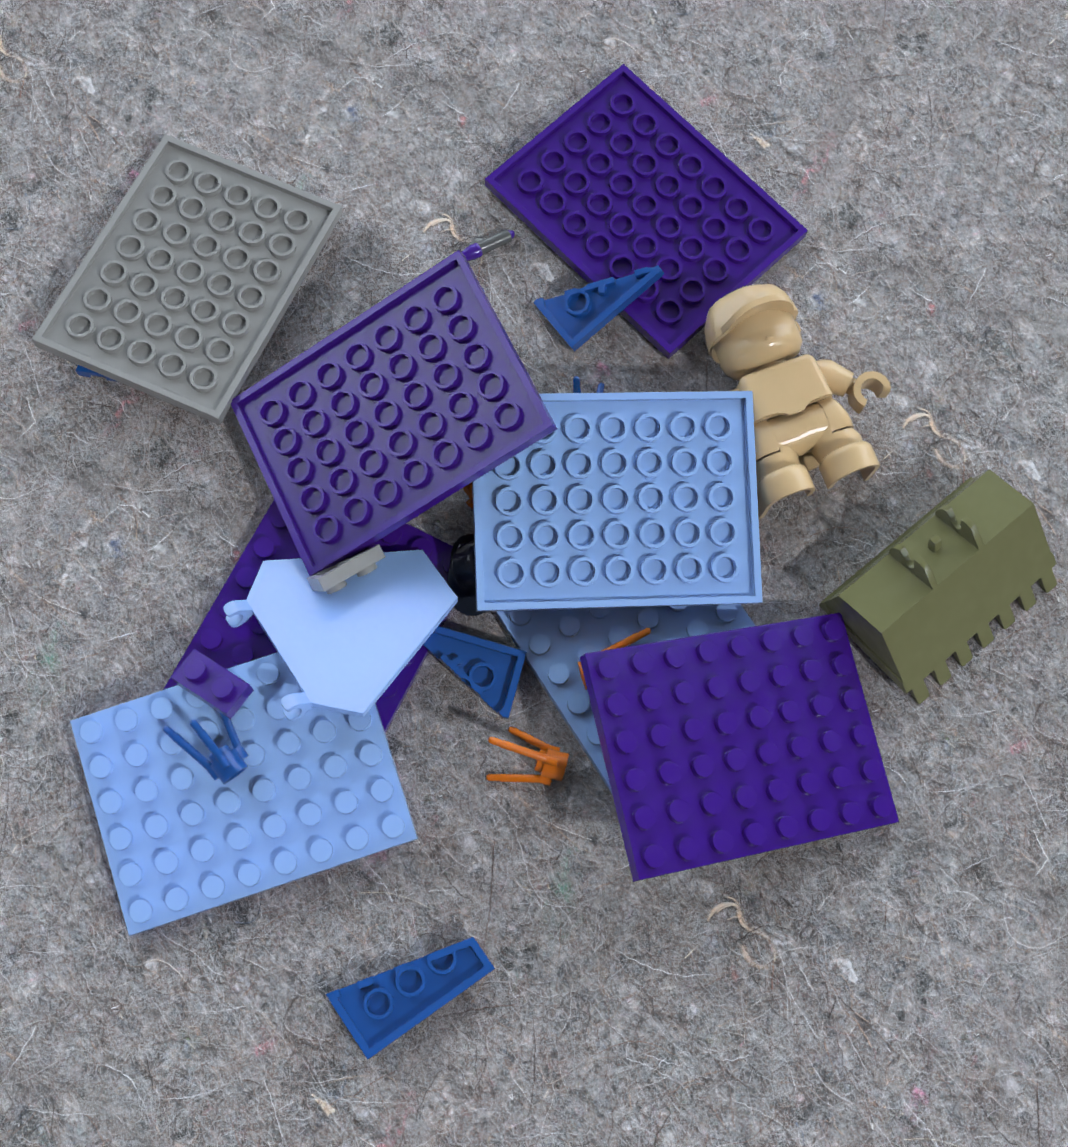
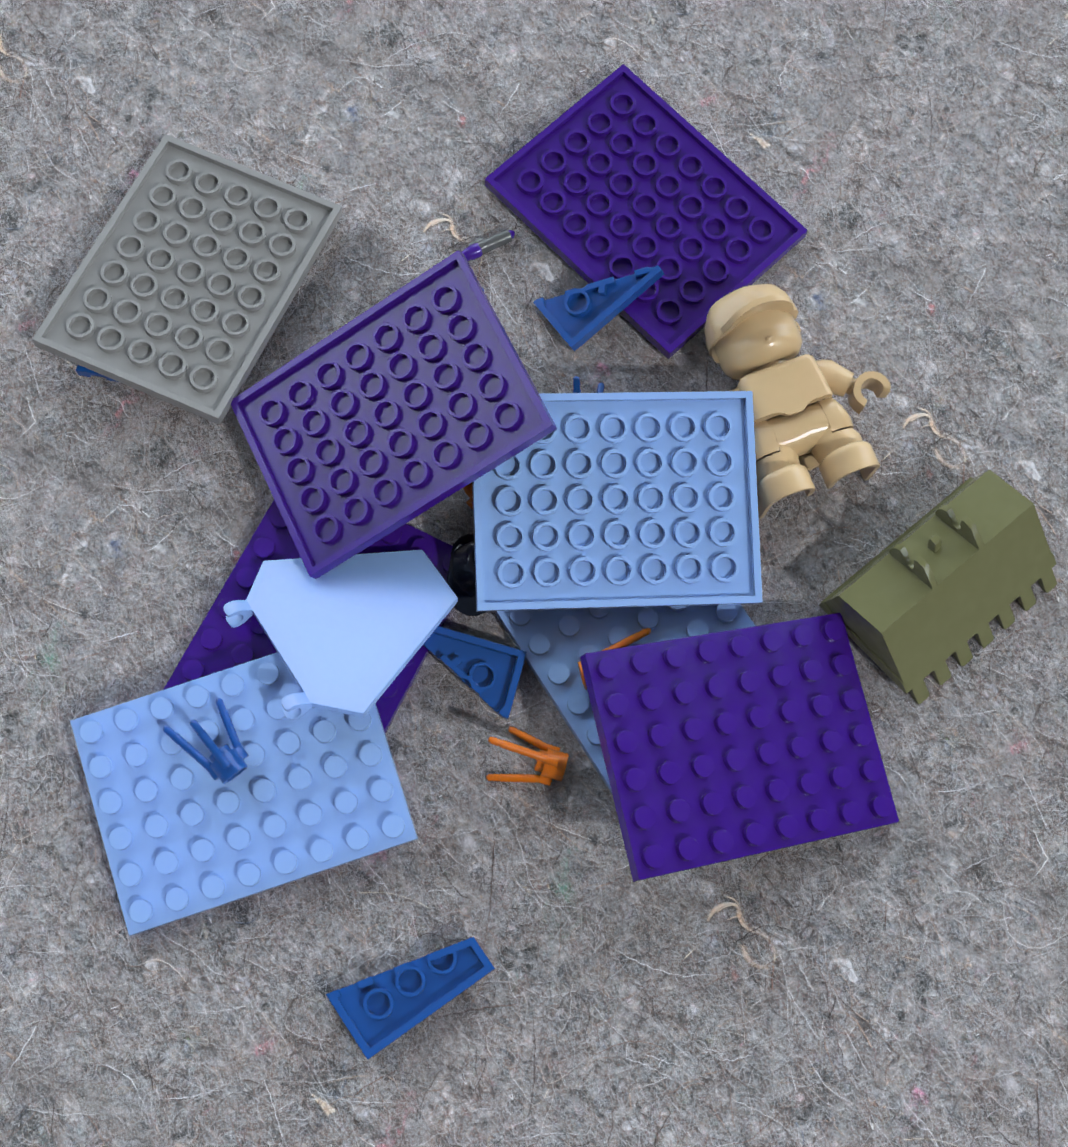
dark purple plate [171,649,254,720] -> none
light grey plate [307,544,385,594] -> none

